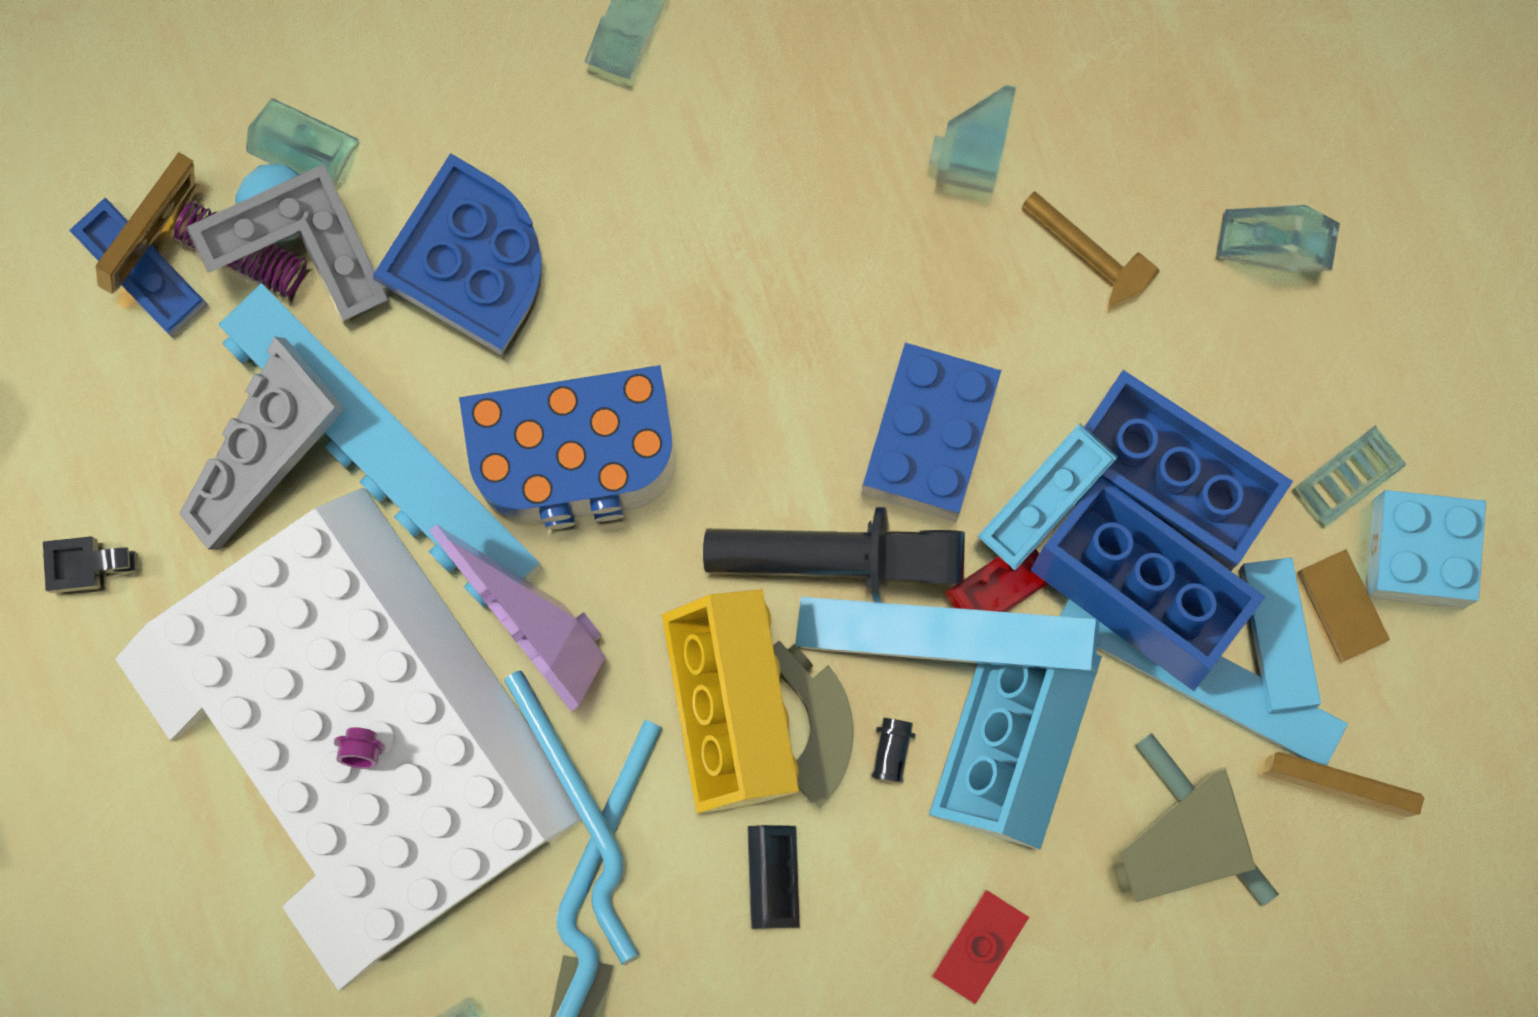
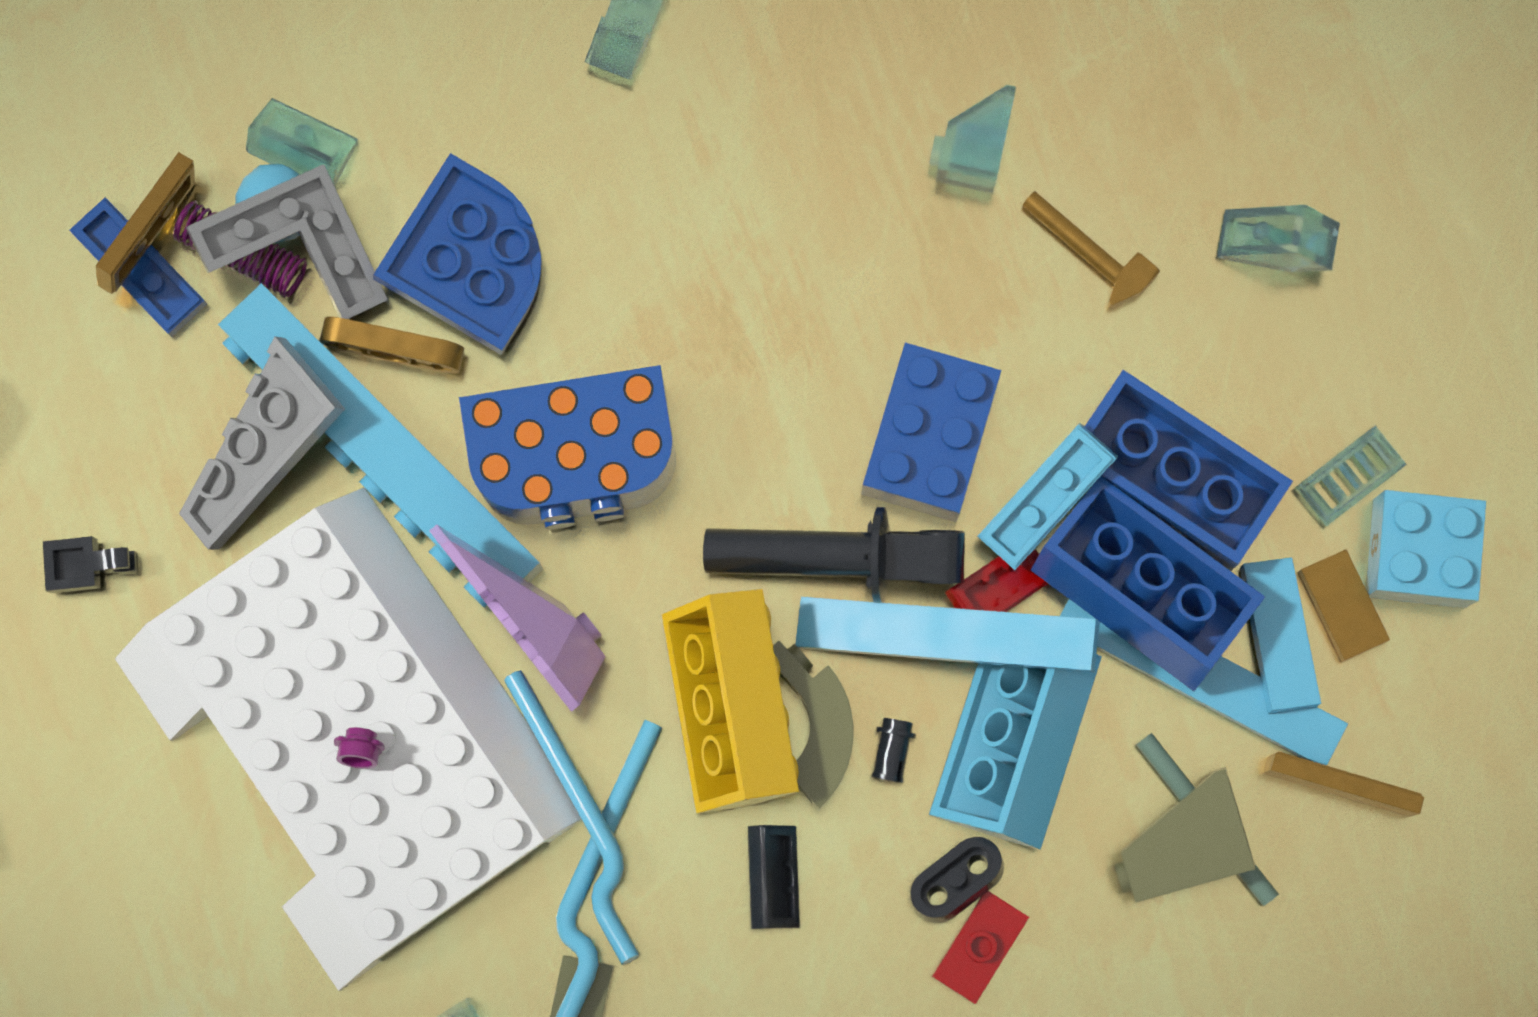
none -> pearl gold beam [319,316,465,374]
none -> black plate [910,837,1004,923]

